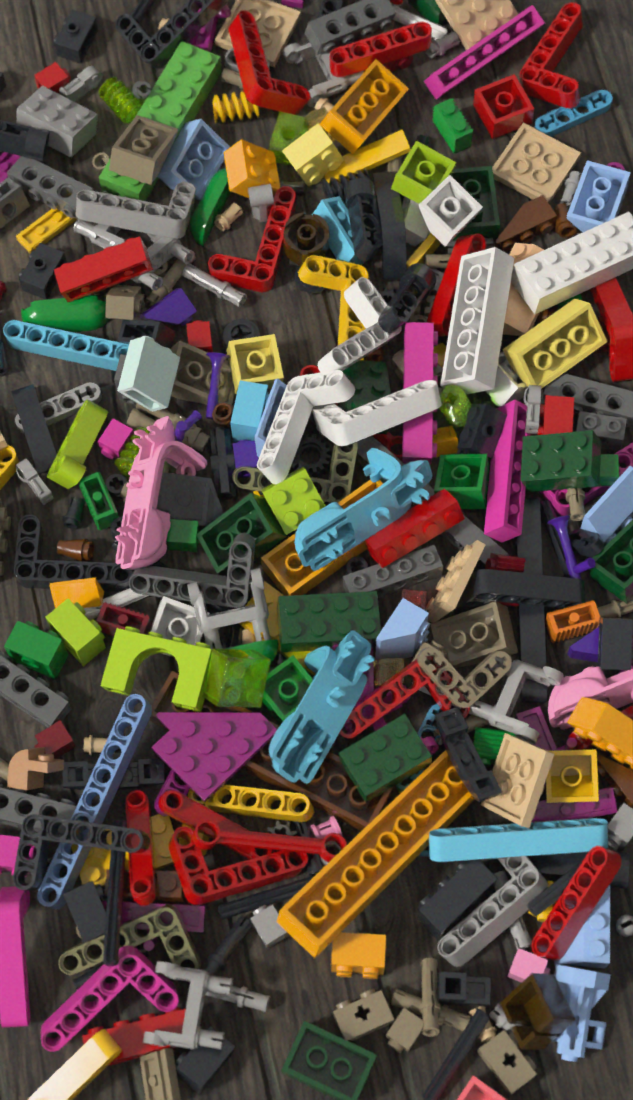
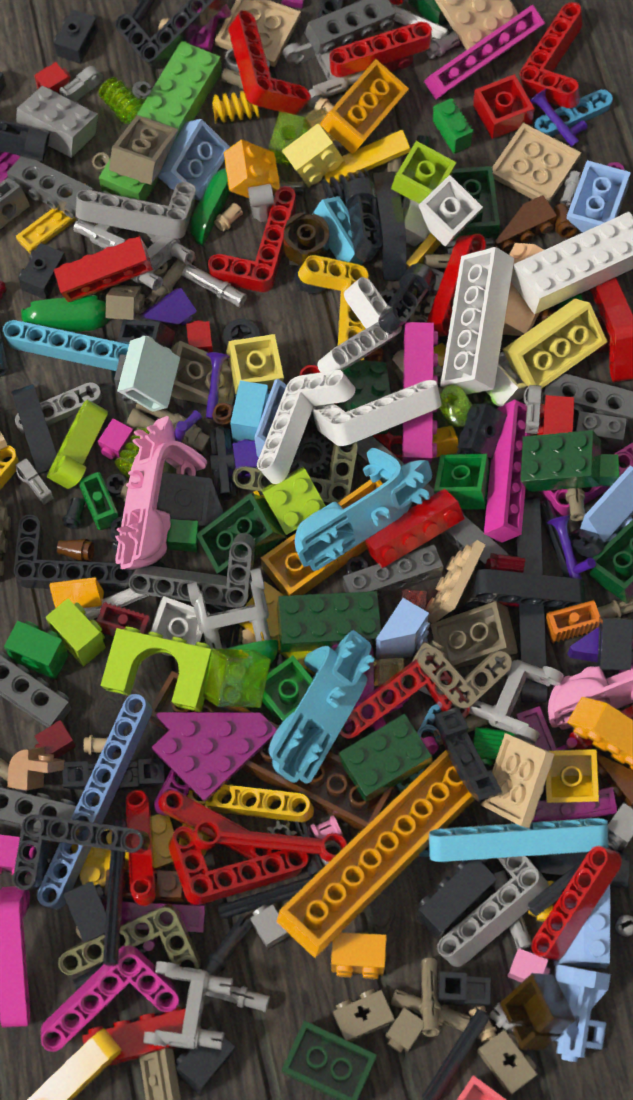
none -> dark purple piece [530,89,587,147]

